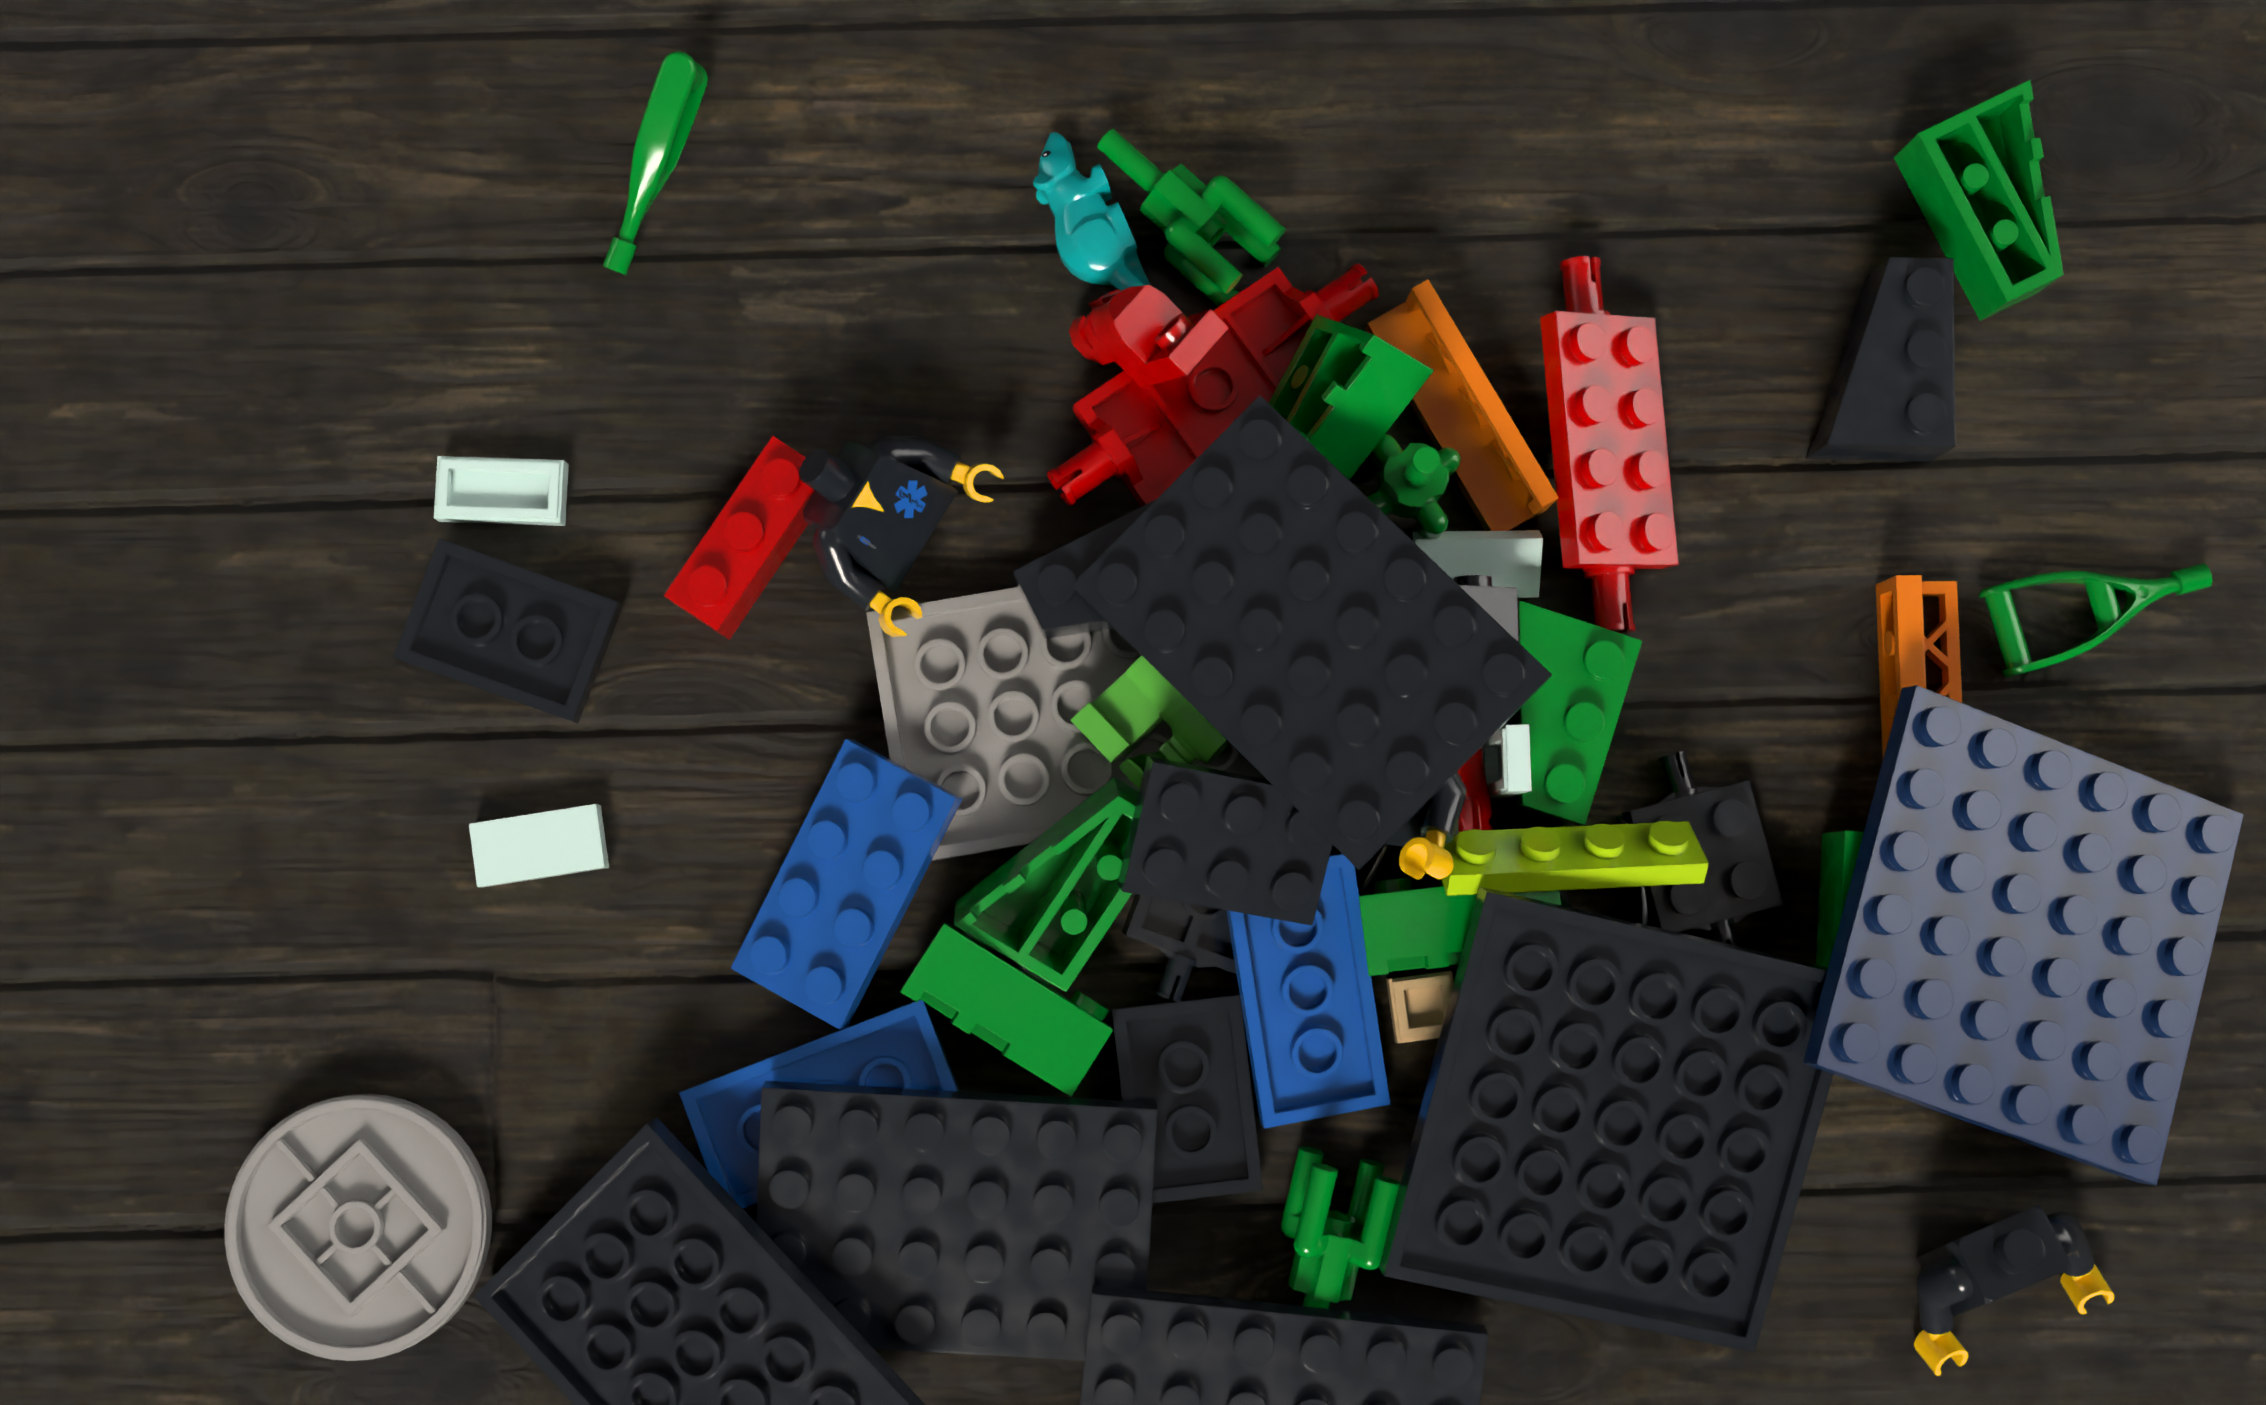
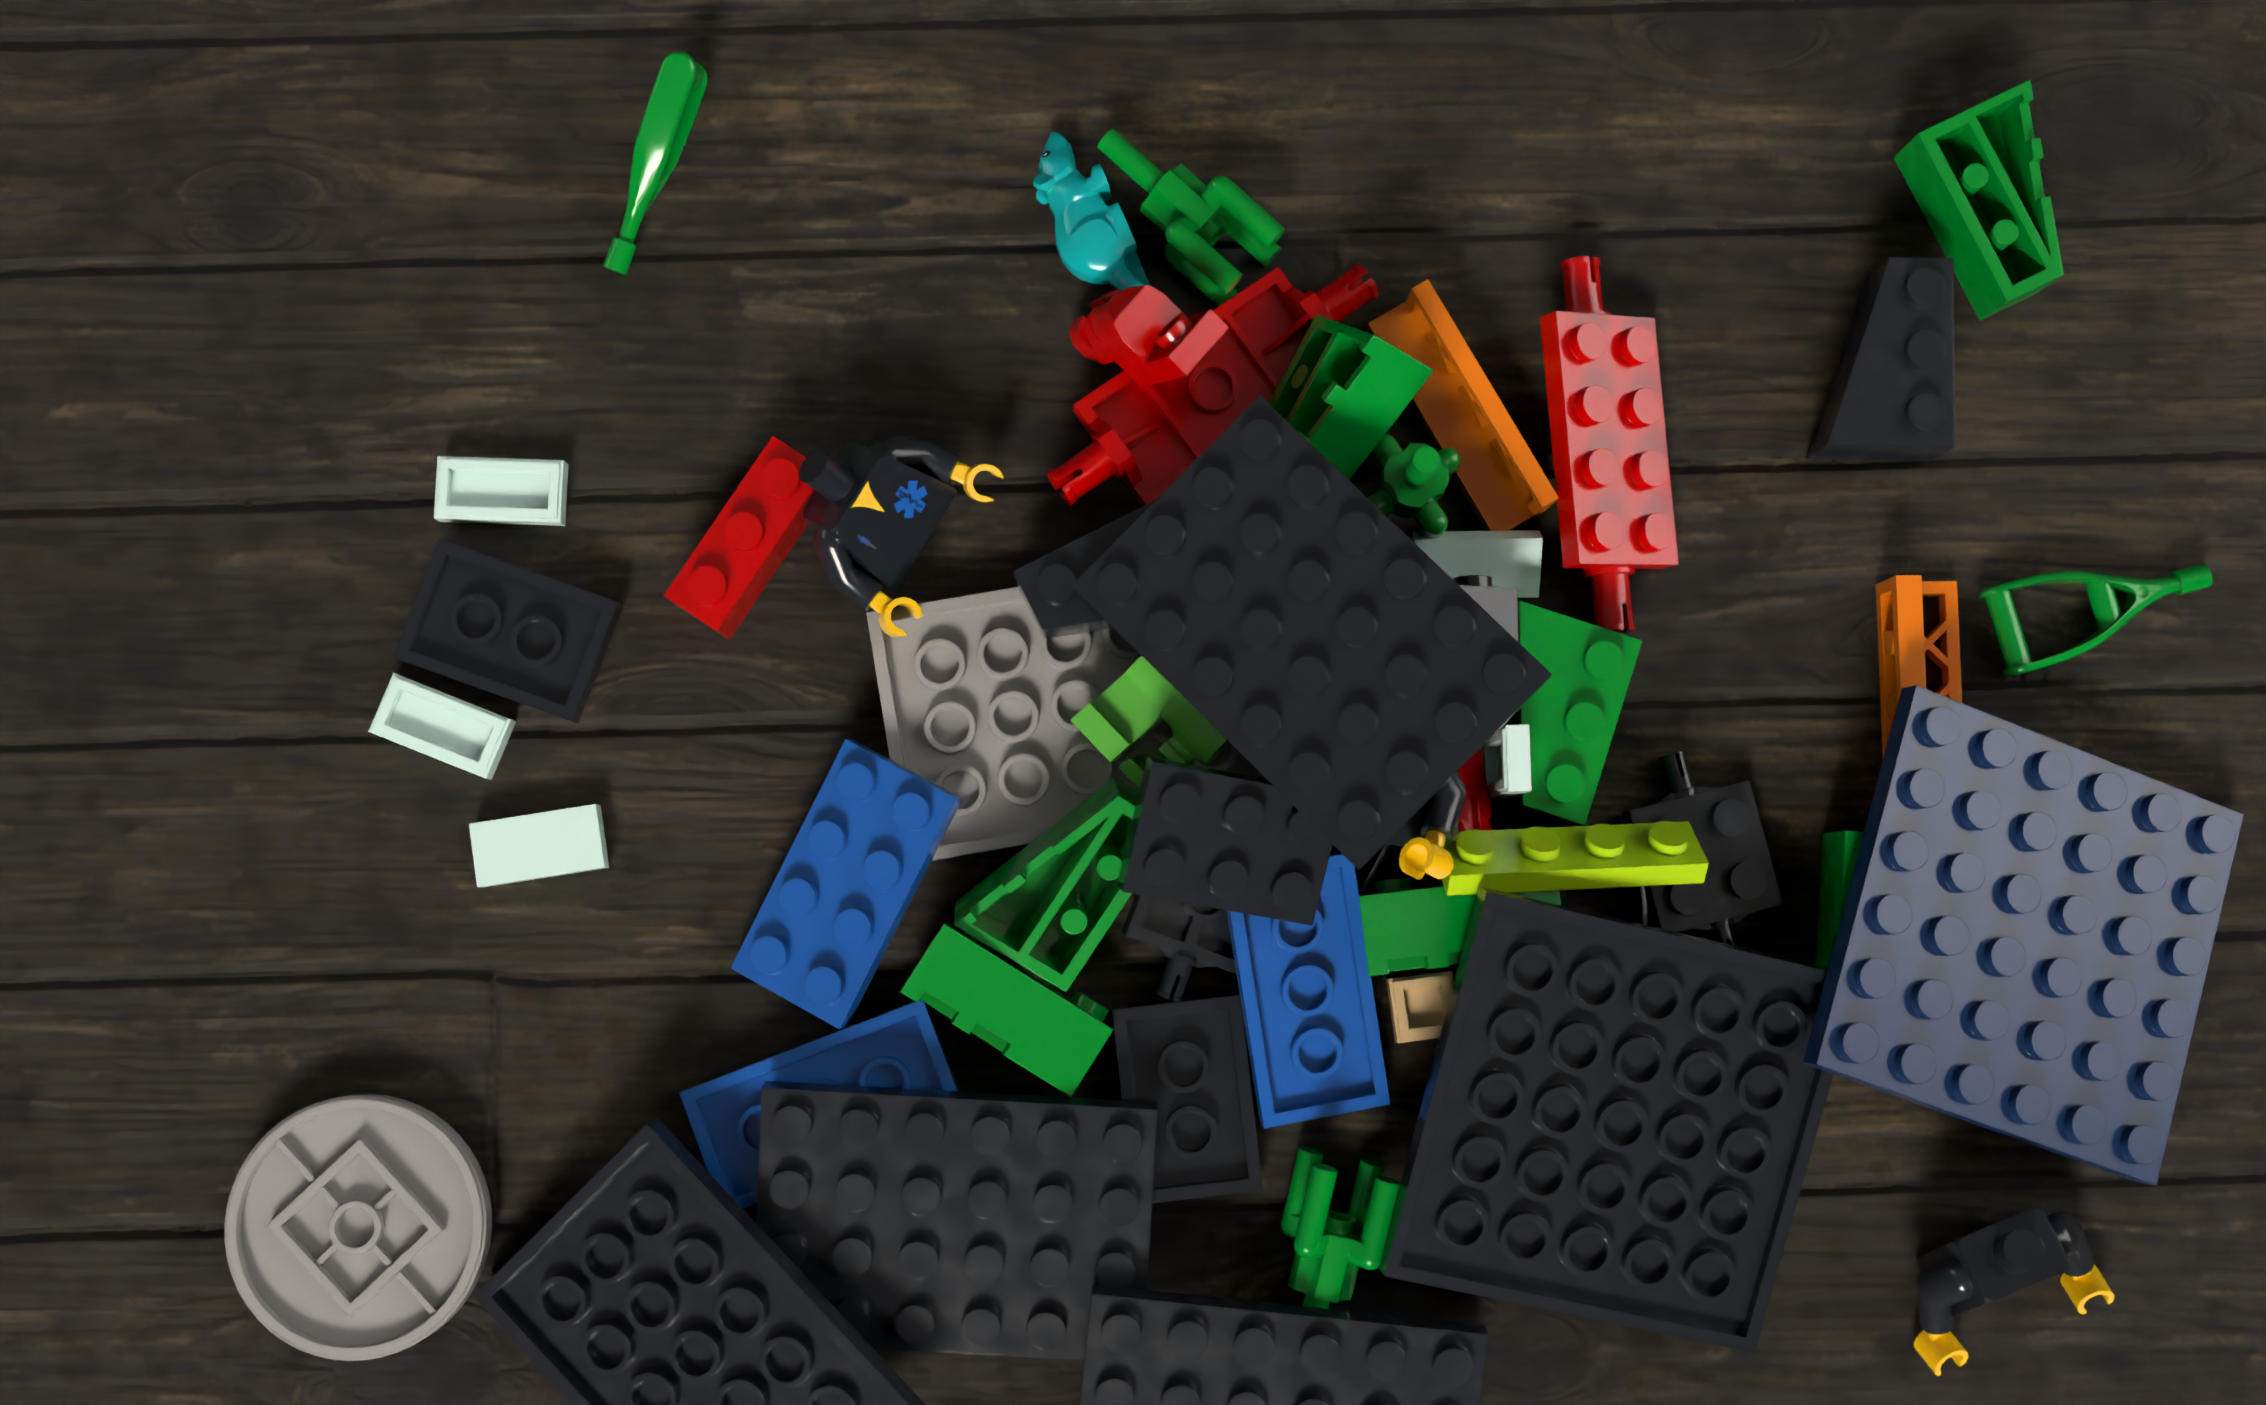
none -> light aqua tile [368,673,516,780]

